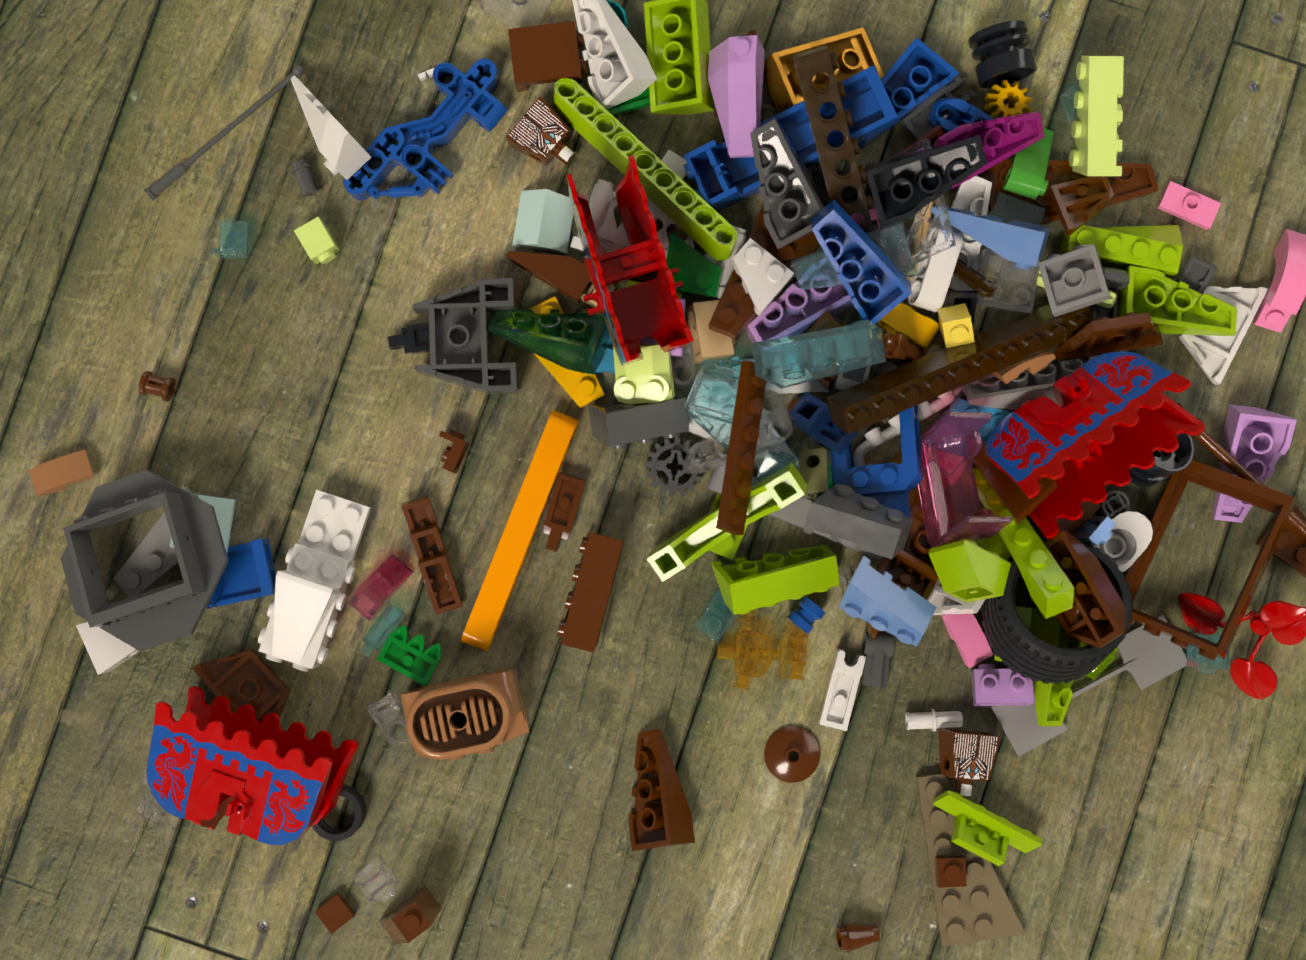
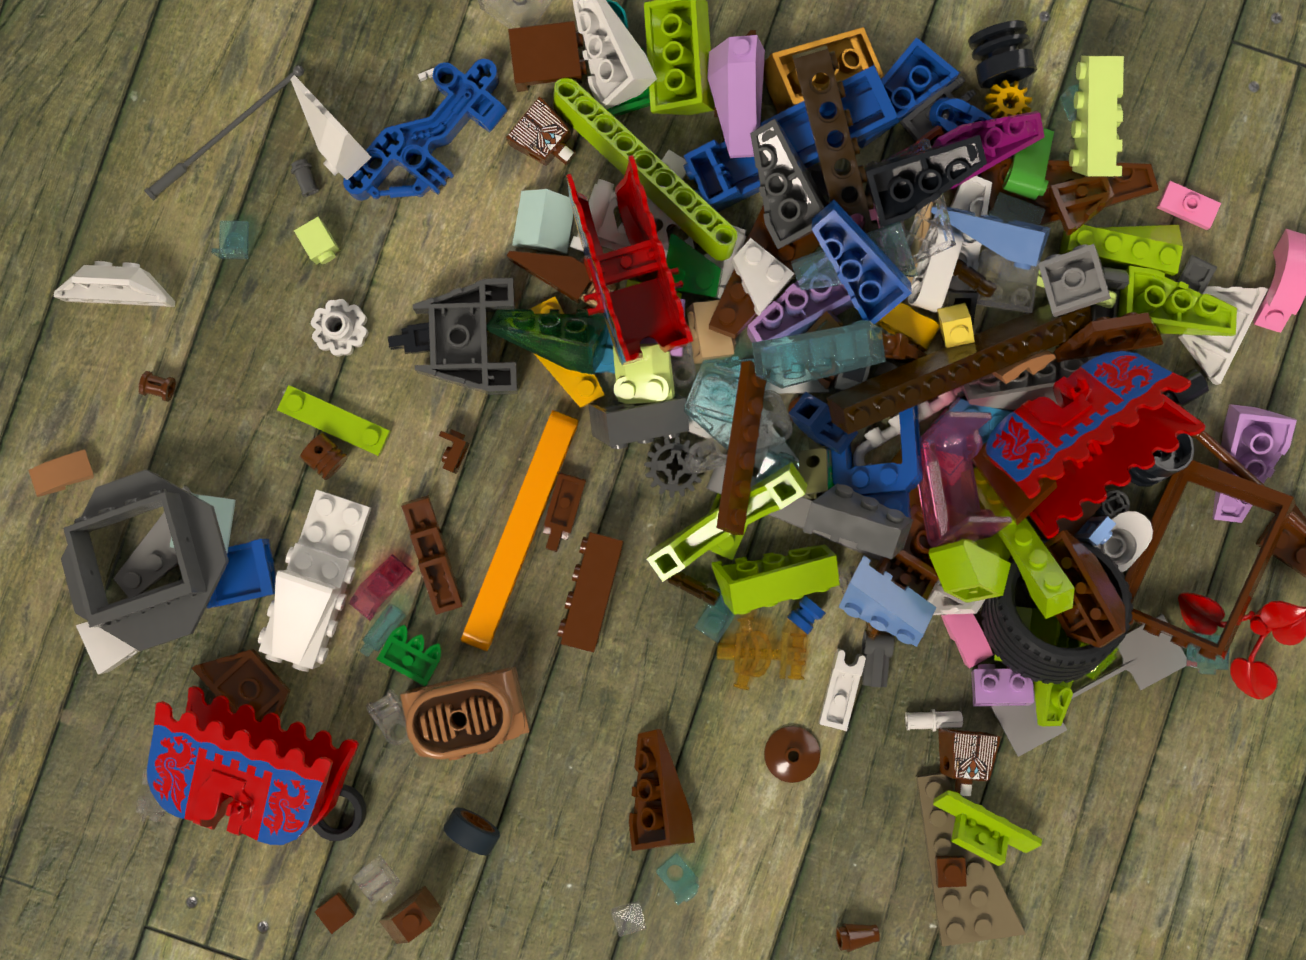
none -> white wedge [54,261,175,307]
none -> lime plate [277,385,391,456]
none -> reddish brown piece [300,433,348,480]
none -> white plant [311,299,369,357]
none -> black wheel [443,807,500,856]
none -> clear slope [611,901,647,937]
none -> clear light blue bracket [656,853,700,905]
none -> dark brown axle [668,571,720,606]
none -> black brick [1163,369,1209,407]

